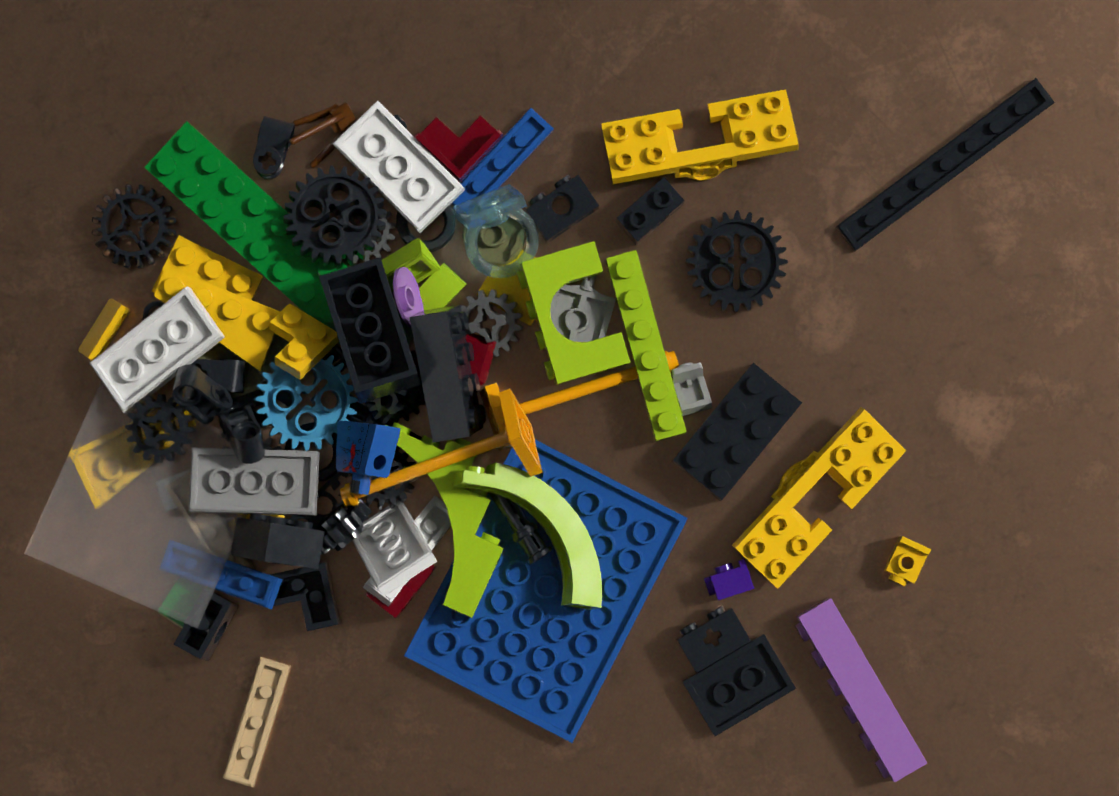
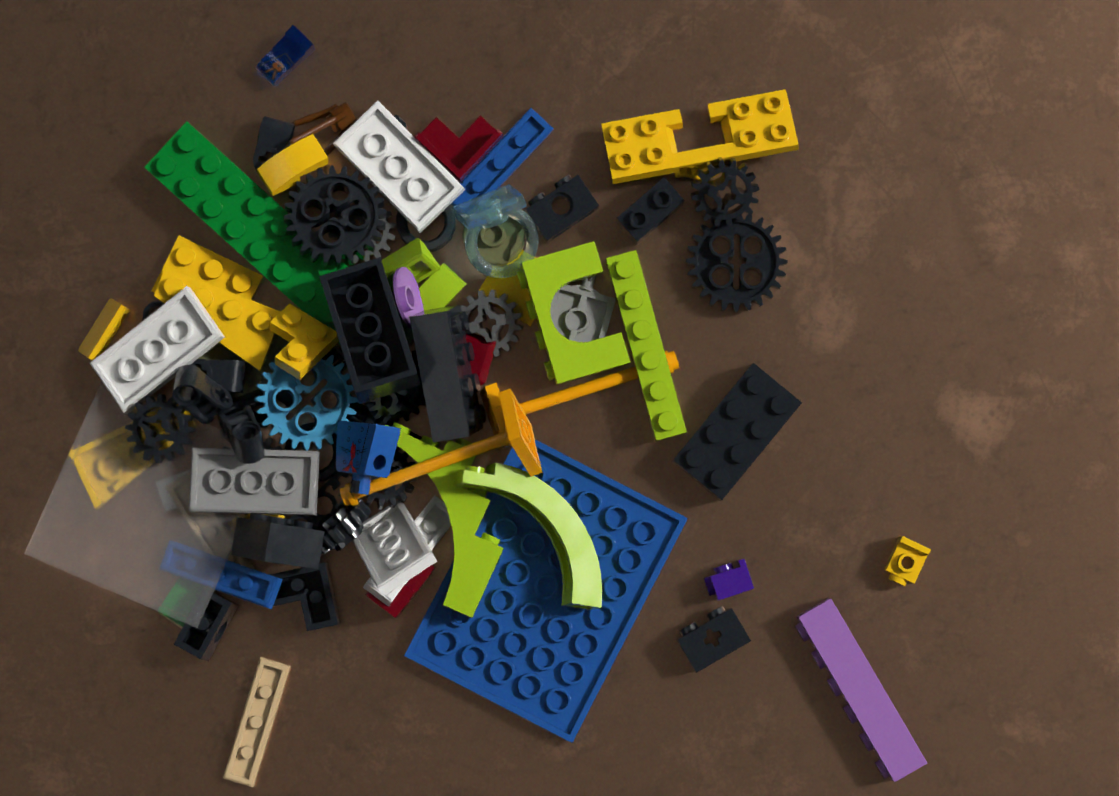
black gear [92,184,177,269] -> none
black pin [488,492,553,565] -> none
light grey bracket [671,362,712,416] -> none
black plate [682,634,796,737] -> none
yellow plate [732,407,906,589] -> none
black tile [836,78,1055,252] -> none
none -> clear blue leg [255,25,316,86]
none -> yellow slope [257,134,328,196]
none -> black gear [690,157,760,227]

